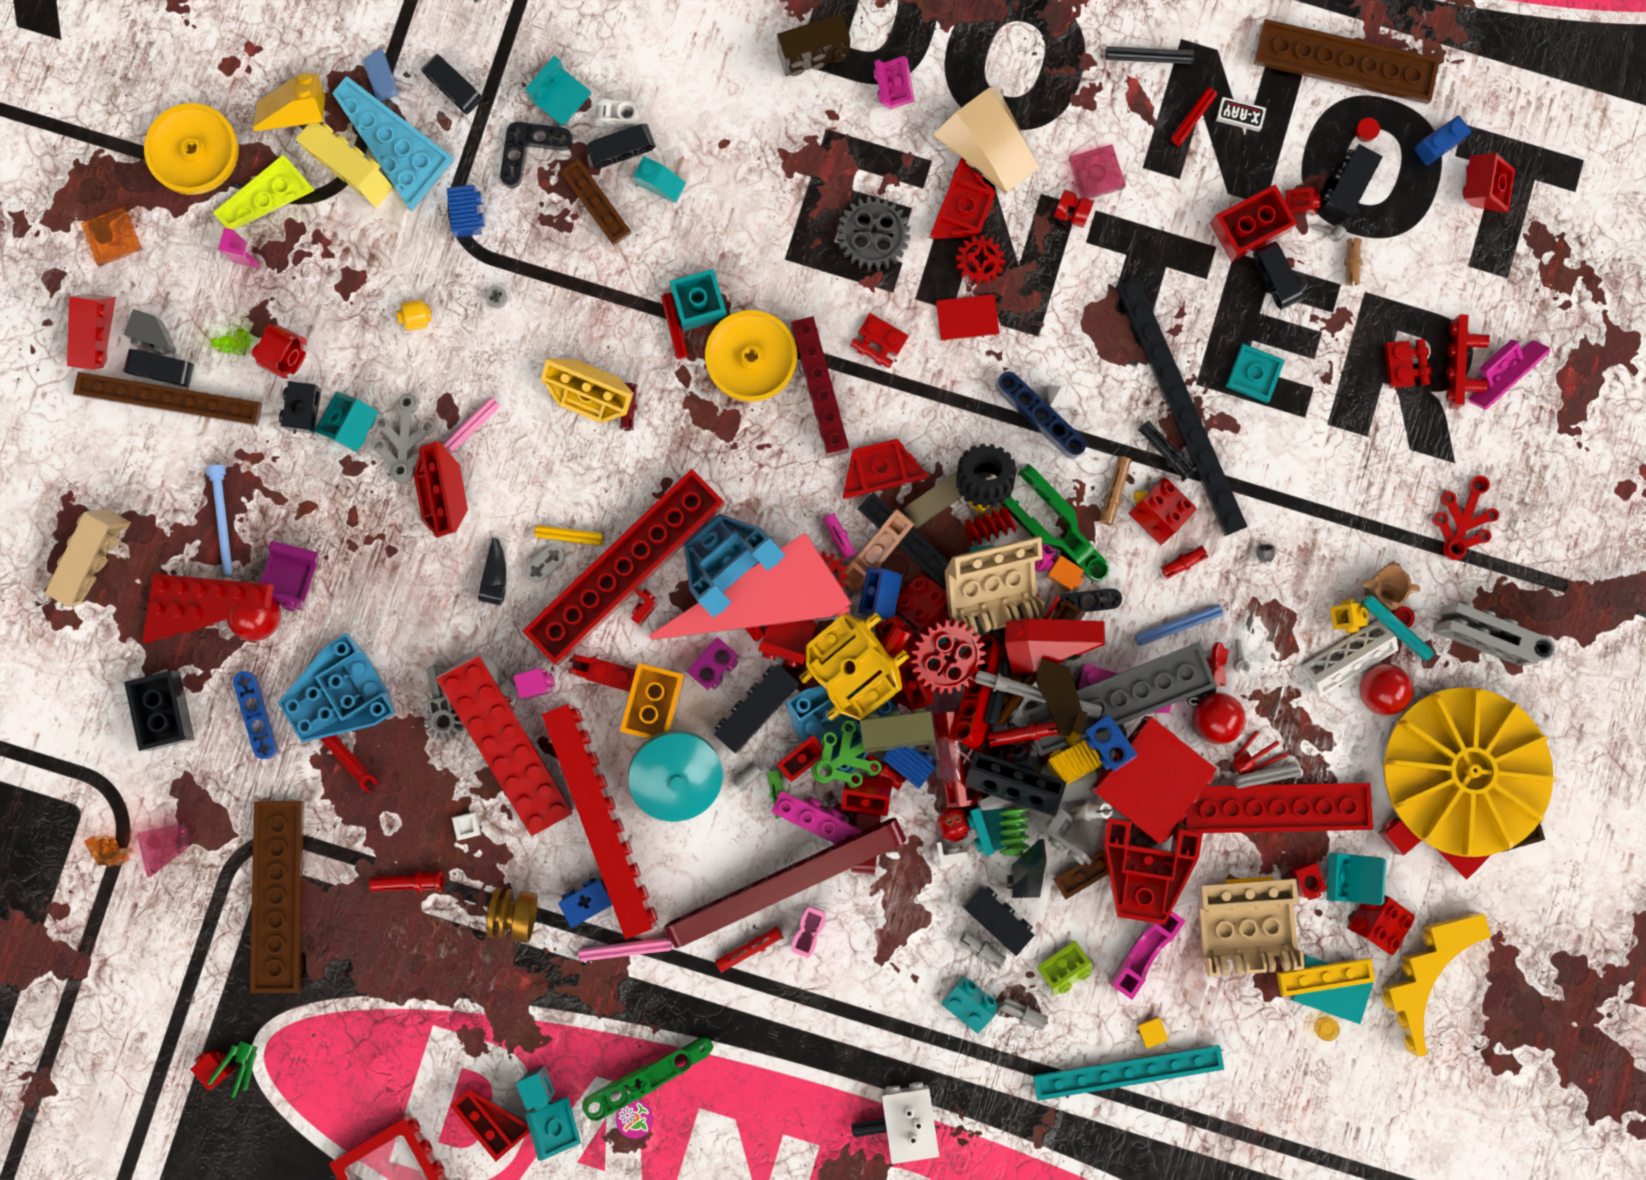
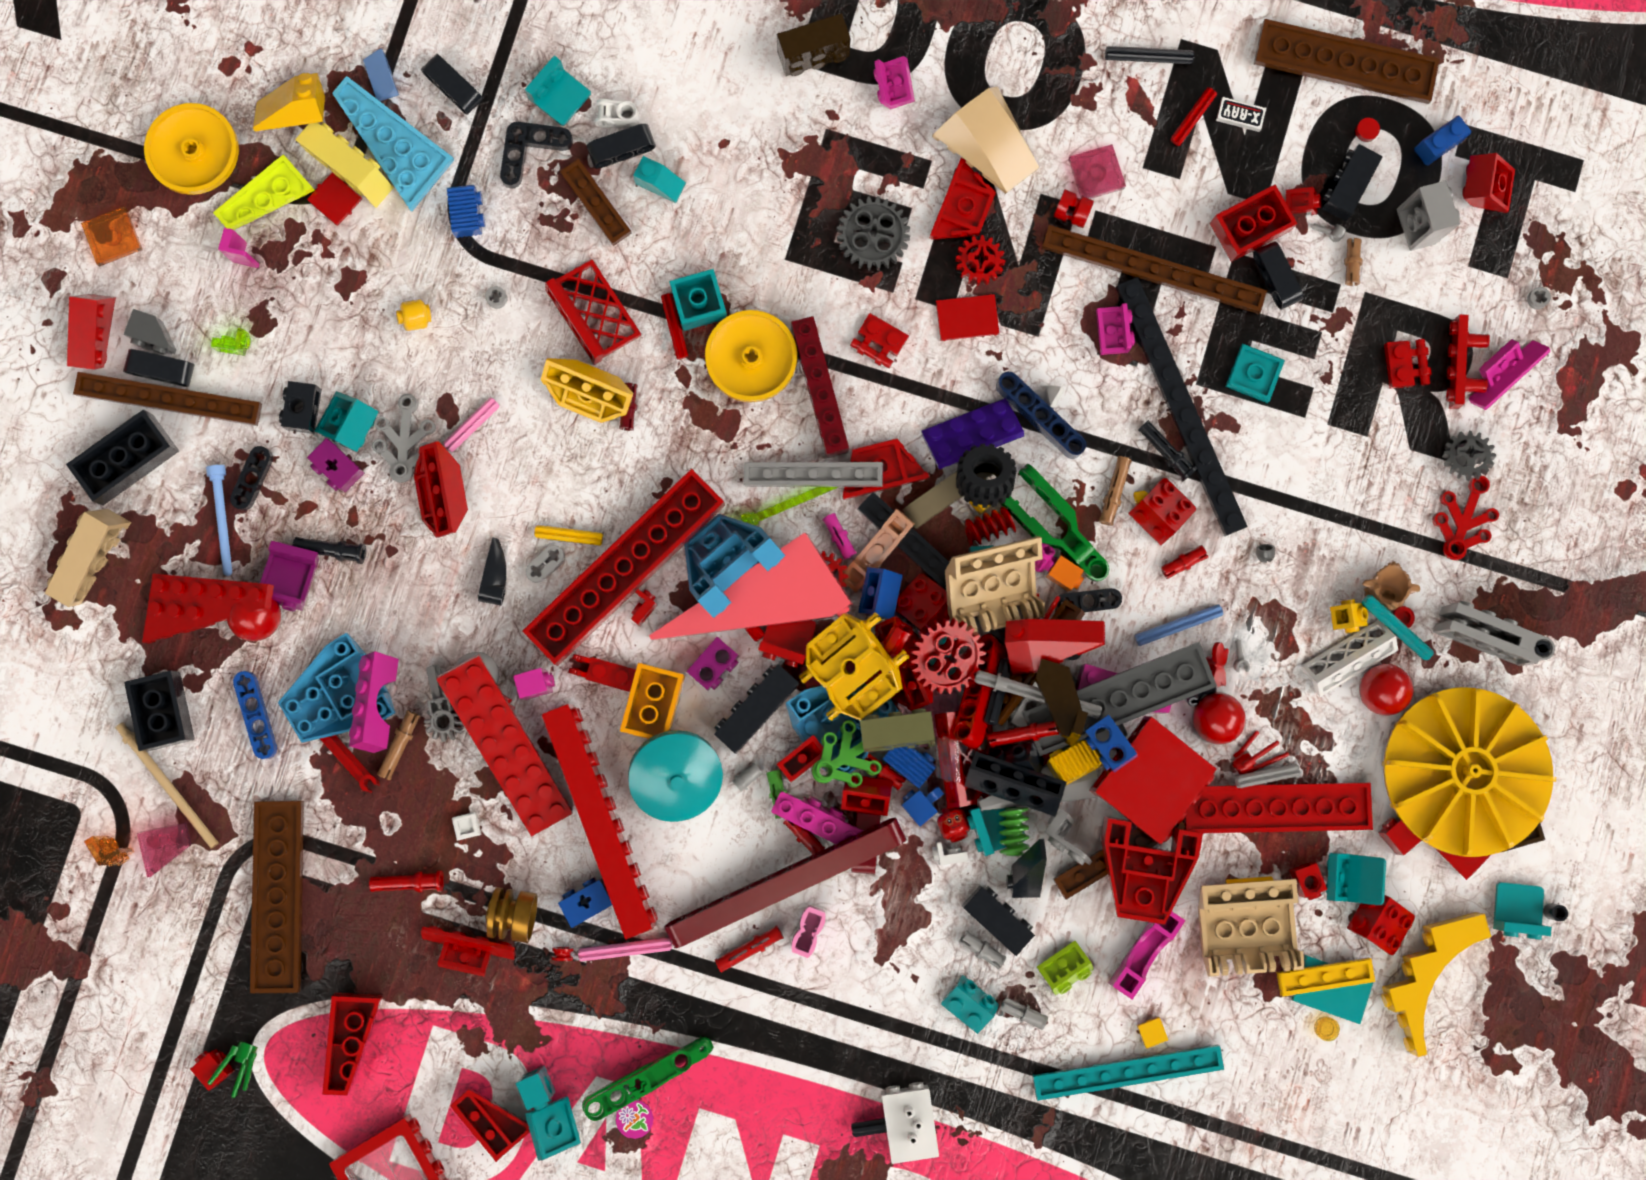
red brick [252,324,307,379] -> none
white pin [1071,802,1112,821] -> none
none -> black brick [66,409,179,506]
none -> tan bar [115,722,219,849]
none -> black beam [230,446,273,511]
none -> black pin [292,537,366,564]
none -> red piece [307,172,362,226]
none -> magenta brick [307,438,365,493]
none -> red wedge [322,993,383,1096]
none -> dark pink arch [349,651,399,753]
none -> medium nougat pin [377,710,421,780]
none -> red bracket [421,926,515,977]
none -> red fence [545,259,641,365]
none -> red bush [552,947,574,961]
none -> clear neon green piece [740,487,839,526]
none -> light grey plate [744,462,883,487]
none -> red pin [783,820,826,855]
none -> blue brick [901,787,944,827]
none -> dark purple plate [921,398,1024,470]
none -> reddish brown plate [1041,225,1267,314]
none -> dark pink bracket [1096,303,1135,355]
none -> light grey brick [1397,180,1460,251]
none -> dark grey gear [1442,430,1496,481]
none -> teal bracket [1493,882,1552,940]
none -> light grey bush [1527,287,1551,310]
none -> black hinge [1543,903,1568,922]

